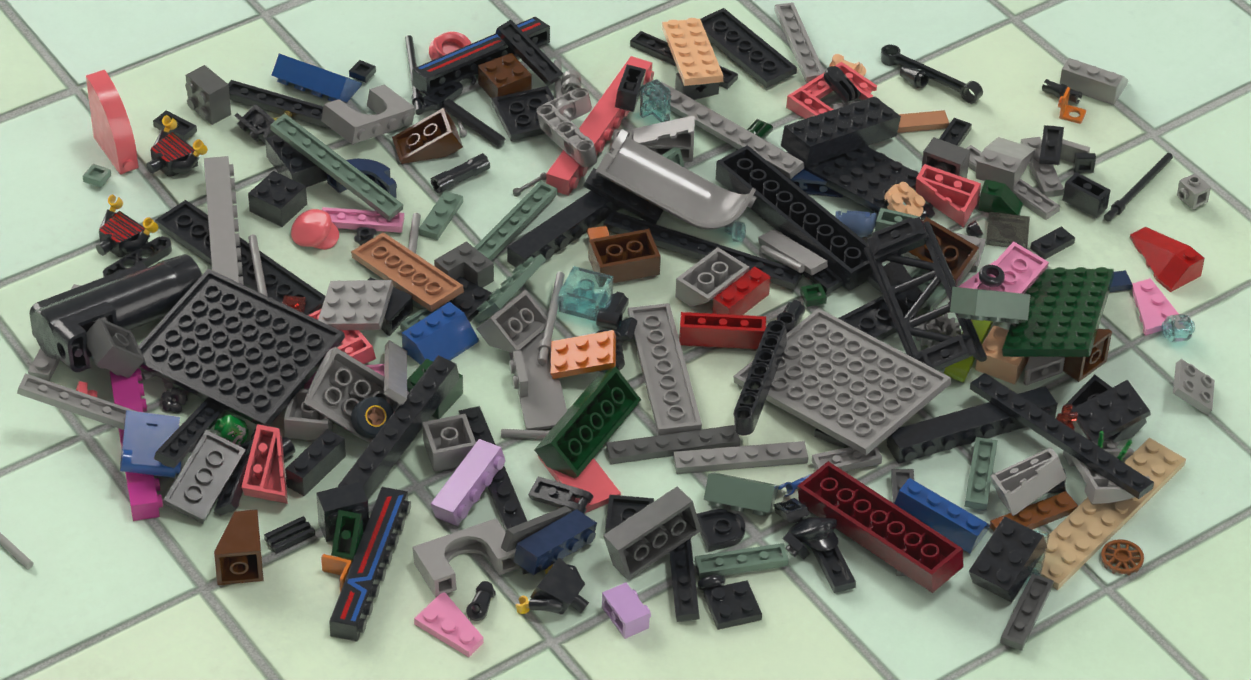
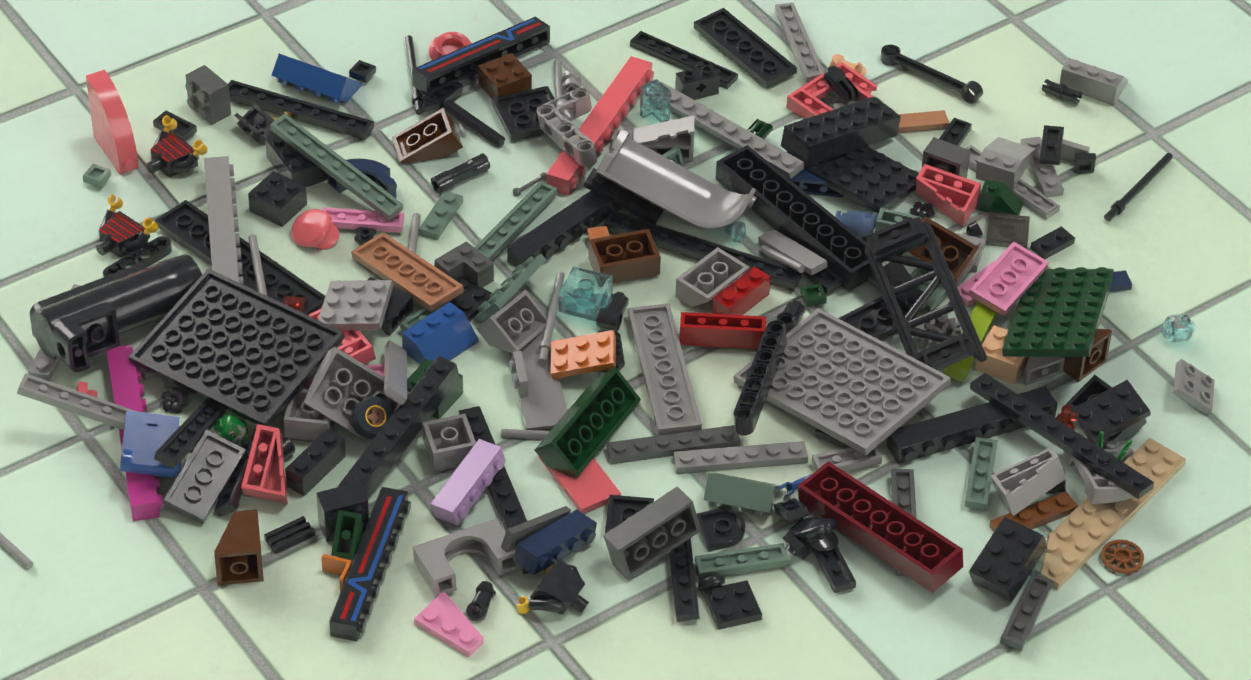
dark grey brick [86,318,145,378] -> none
light grey arch [321,85,415,145] -> none
black plate [495,20,563,86] -> none
black plate [528,476,594,514] -> none
lavender brick [602,582,651,639] -> none
black brick [615,64,646,112] -> none
black tile [616,317,638,342] -> none
light nougat plate [662,18,723,86] -> none
light nougat plate [885,182,925,216] -> none
blue slope [894,478,991,554] -> none
black cone [900,66,929,88] -> none
sand green brick [950,287,1030,324] -> none
black piece [979,265,1005,287] -> none
orange bracket [1058,87,1086,124] -> none
black brick [1062,172,1111,218] -> none
red wedge [1130,227,1205,292] -> none
bright pink wing [1131,278,1182,336] -> none
light grey brick [1177,174,1211,209] -> none

